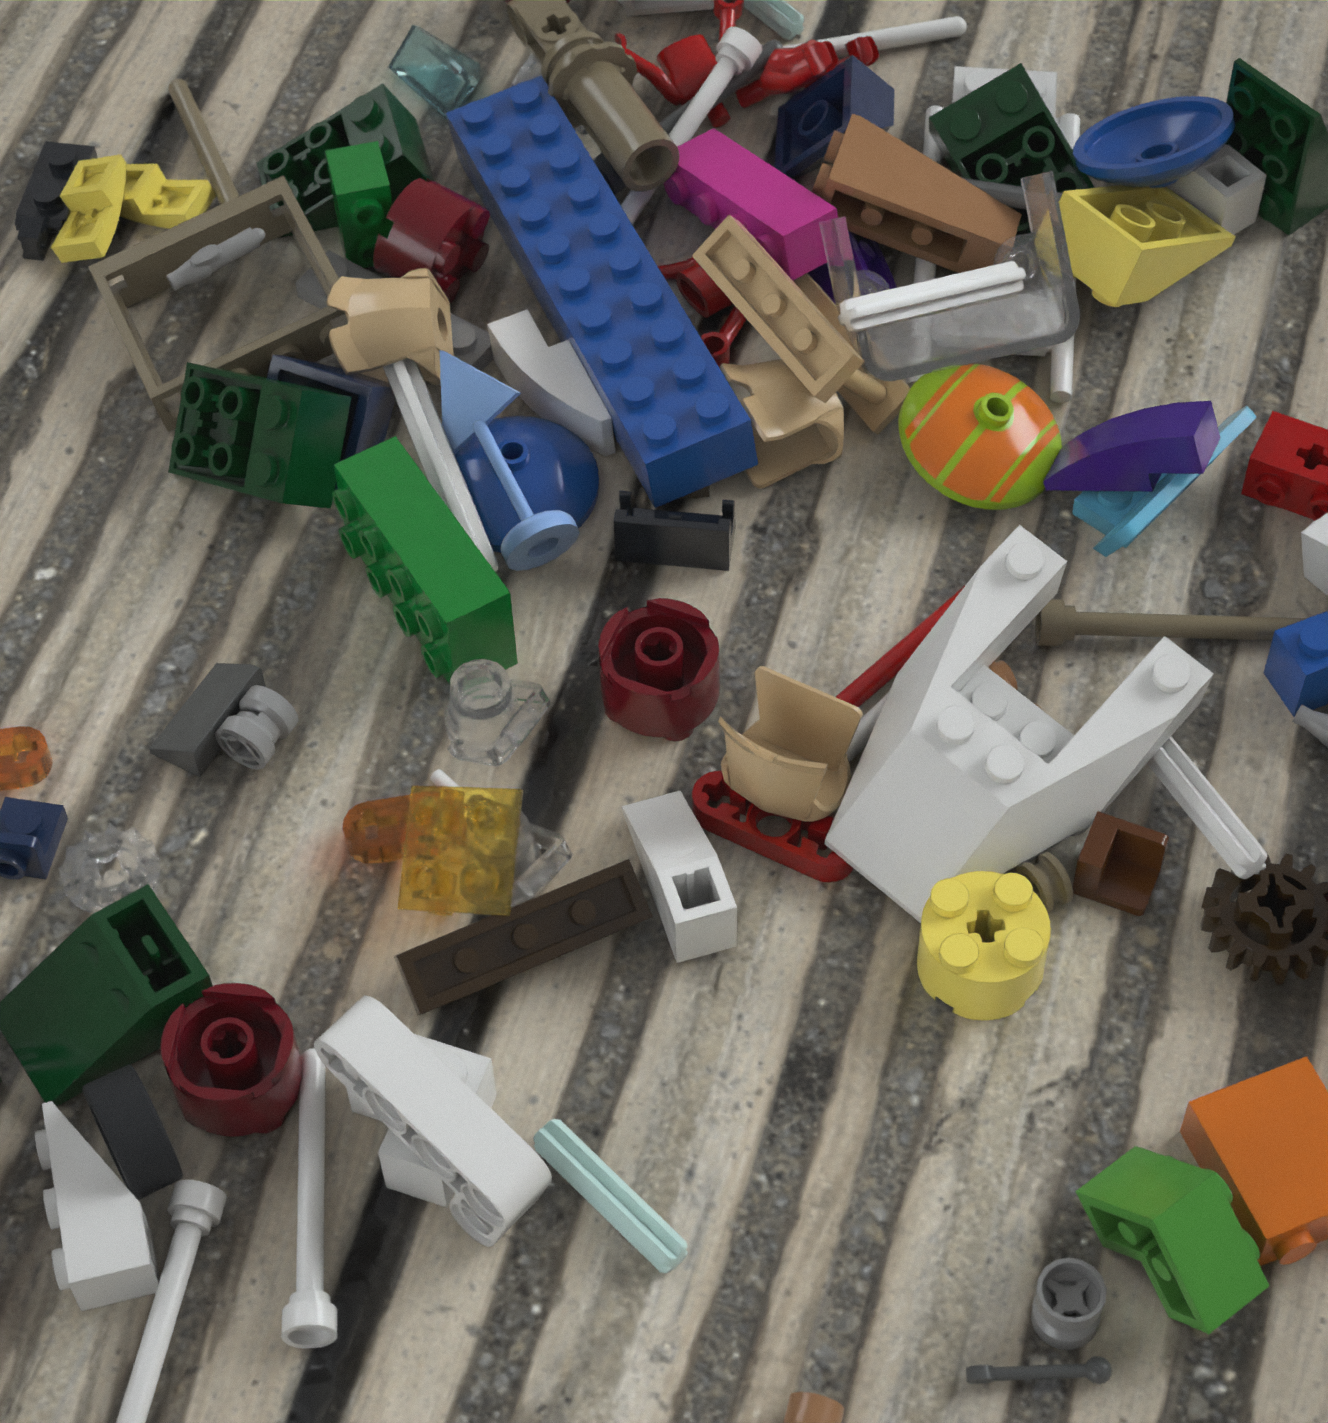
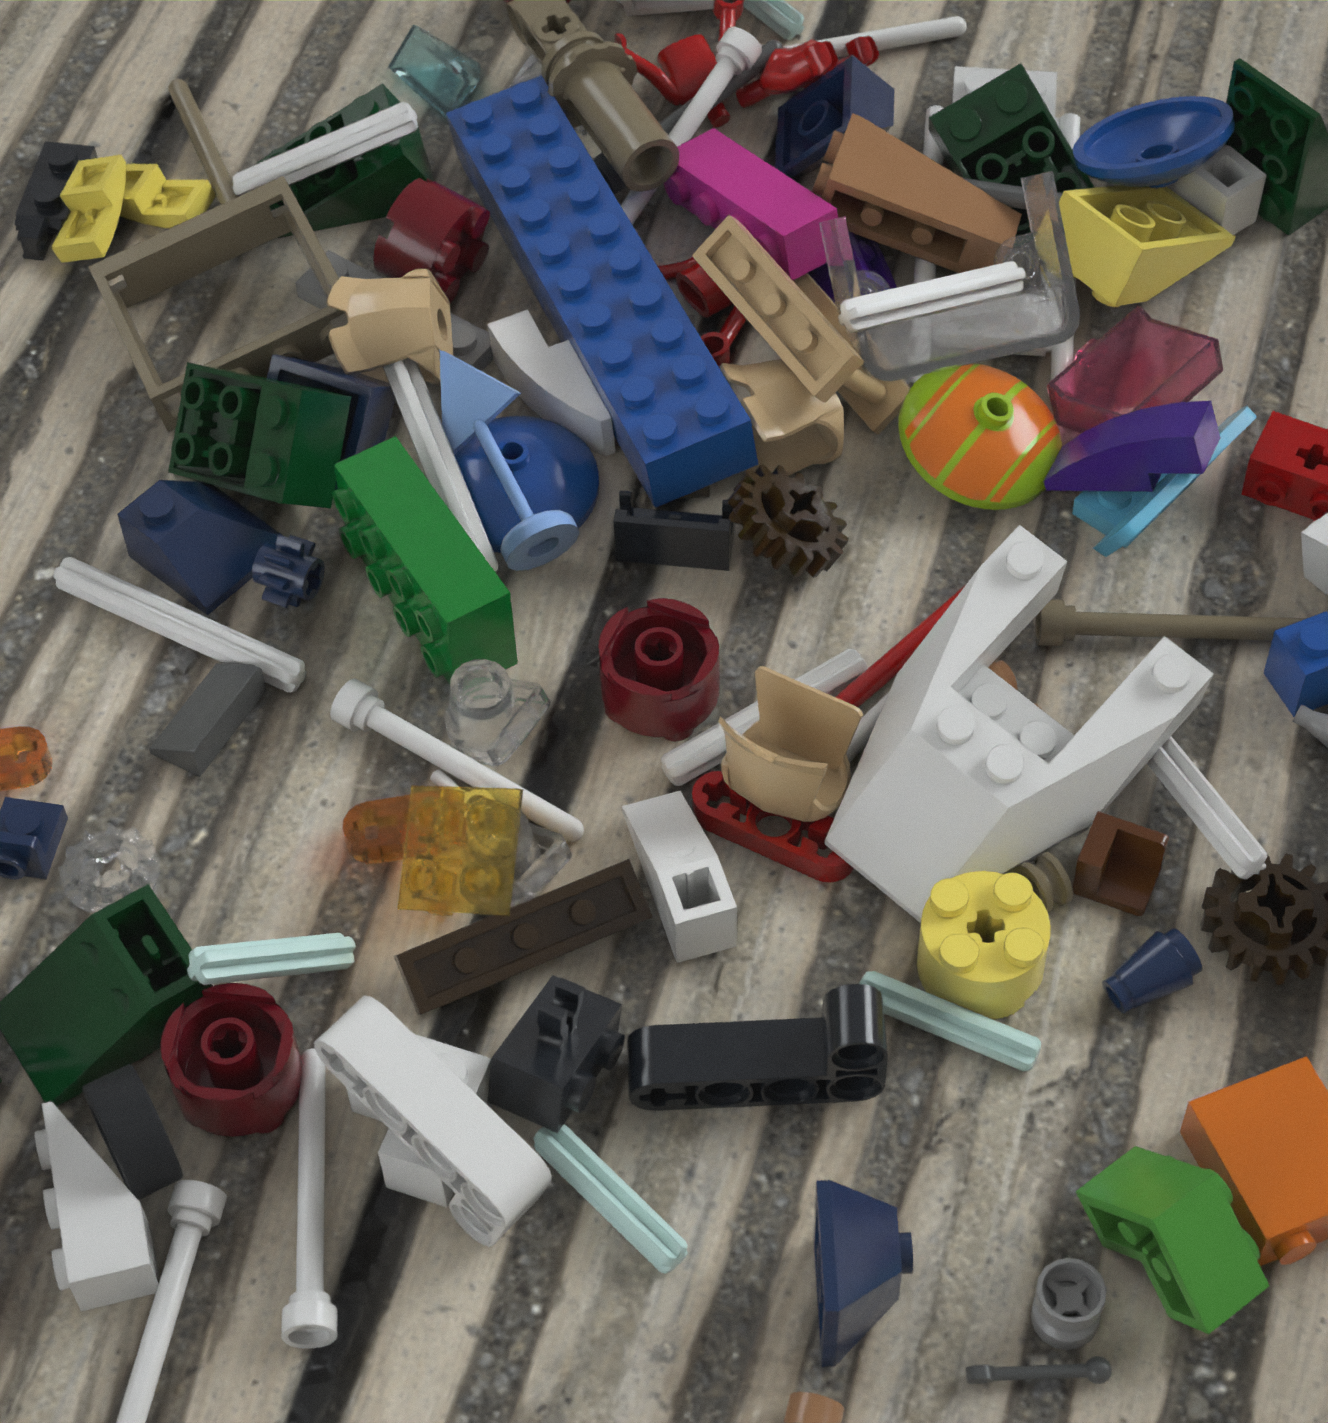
light grey piece [166,227,265,291] -> none
light grey wheel [215,685,299,770] -> none
green brick [325,141,394,268] -> none
none -> white axle [53,557,307,693]
none -> dark blue slope [117,480,283,616]
none -> light aqua axle [187,933,356,985]
none -> white axle [232,102,418,196]
none -> dark blue gear [252,535,325,608]
none -> white piece [330,678,584,842]
none -> black brick [487,975,625,1133]
none -> black beam [627,984,888,1111]
none -> white axle [661,649,868,786]
none -> dark brown gear [727,464,849,578]
none -> dark blue slope [813,1180,913,1367]
none -> light aqua axle [859,971,1041,1071]
none -> clear pink container [1047,306,1224,433]
none -> dark blue cone [1102,928,1203,1014]

